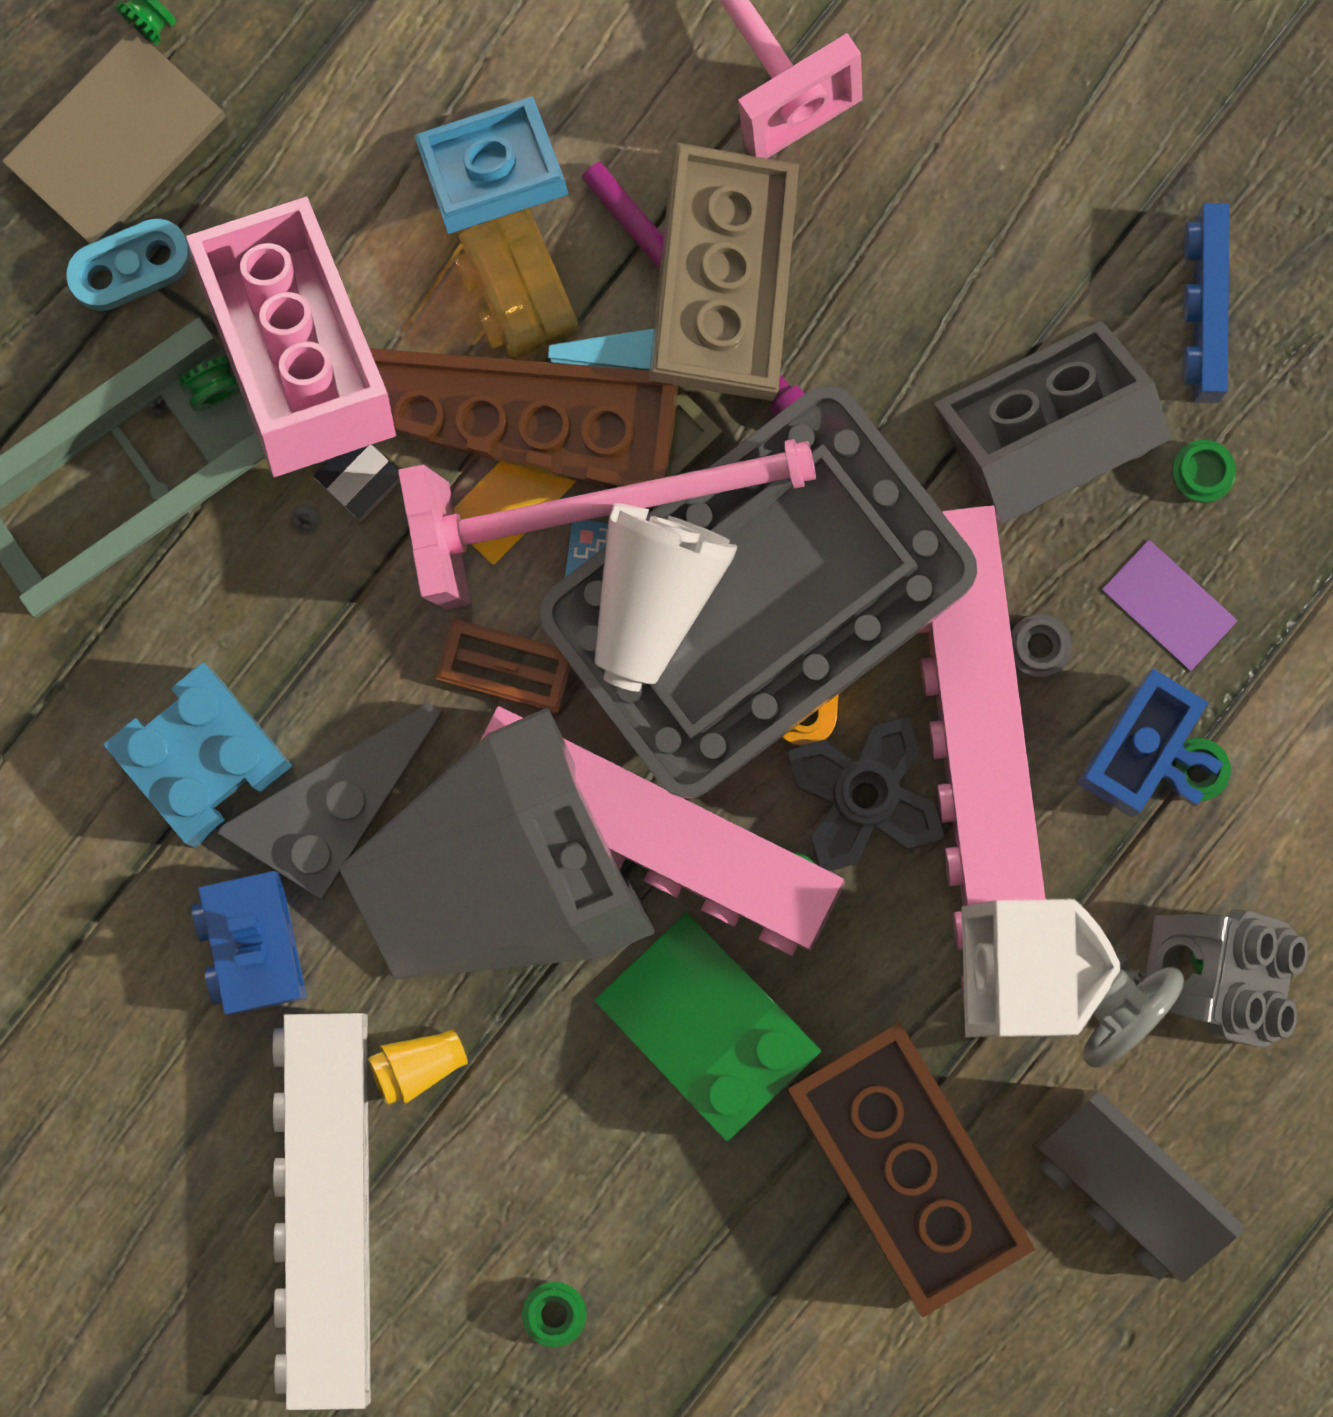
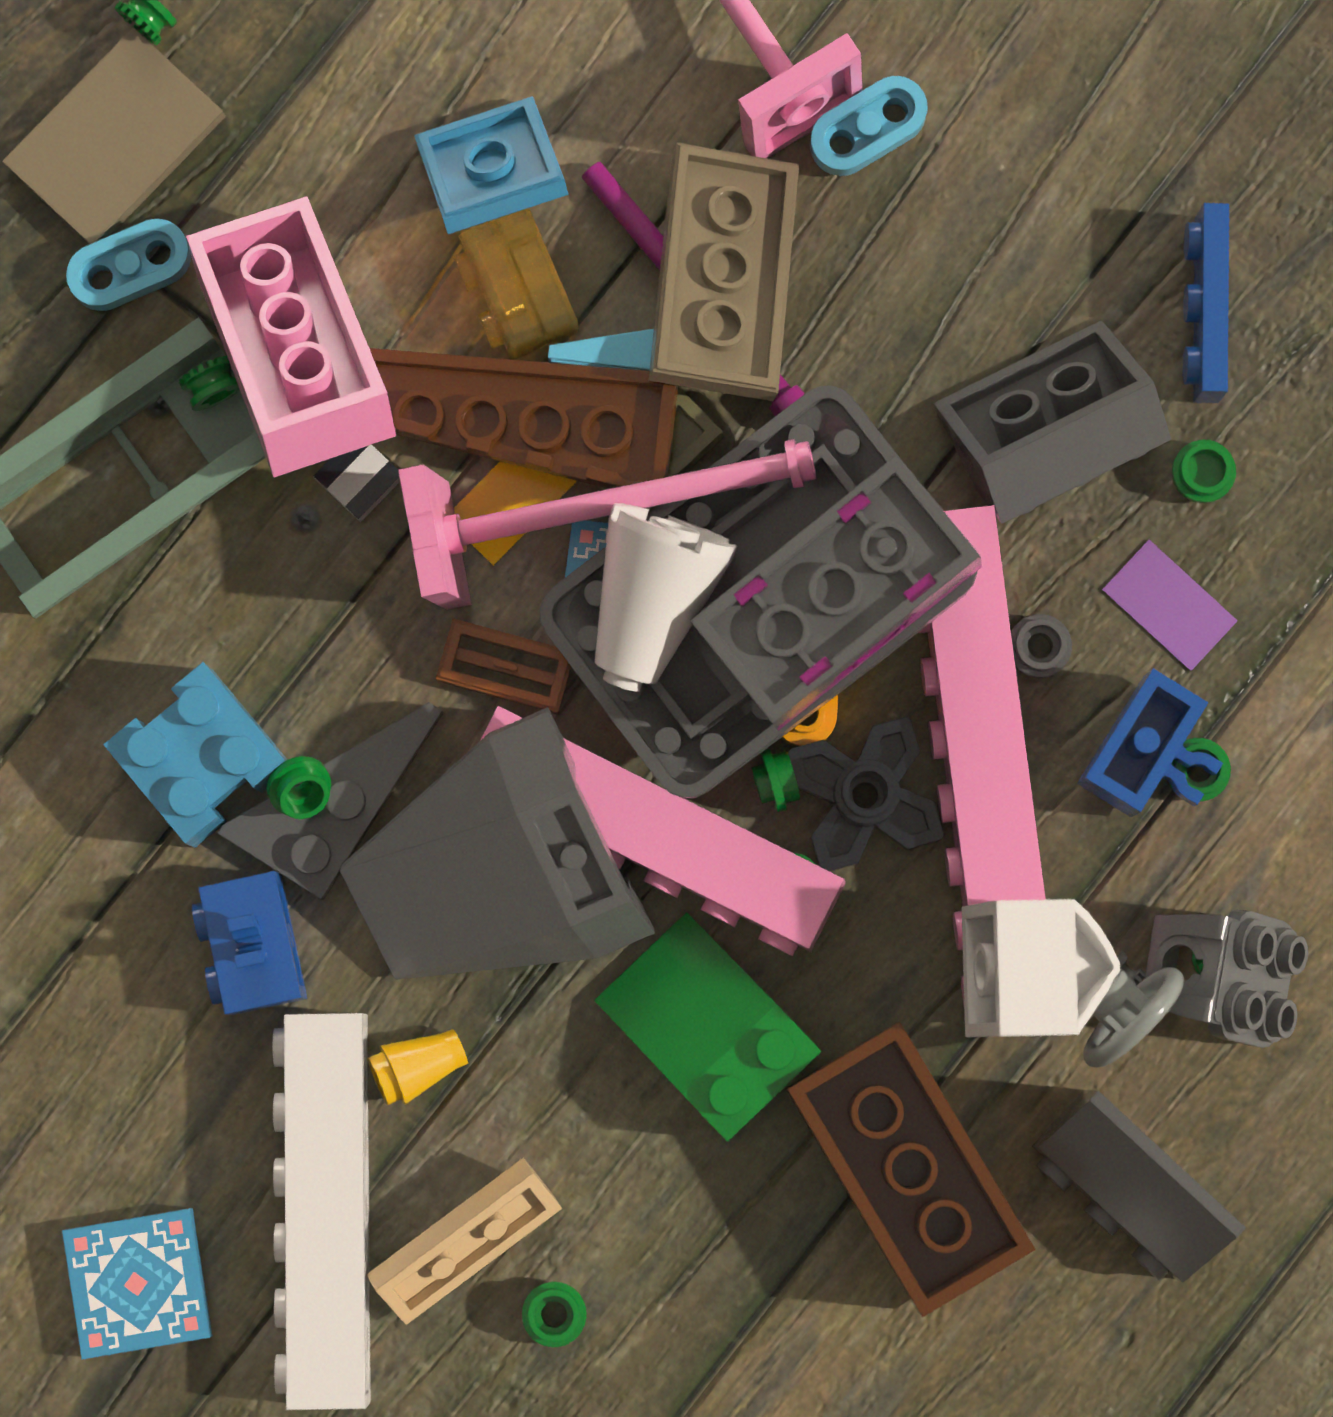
none -> dark azure tile [62,1208,213,1359]
none -> green plate [267,756,331,819]
none -> tan plate [366,1158,562,1325]
none -> dark grey piece [690,455,982,731]
none -> green plate [751,749,801,813]
none -> medium azure plate [810,76,927,176]

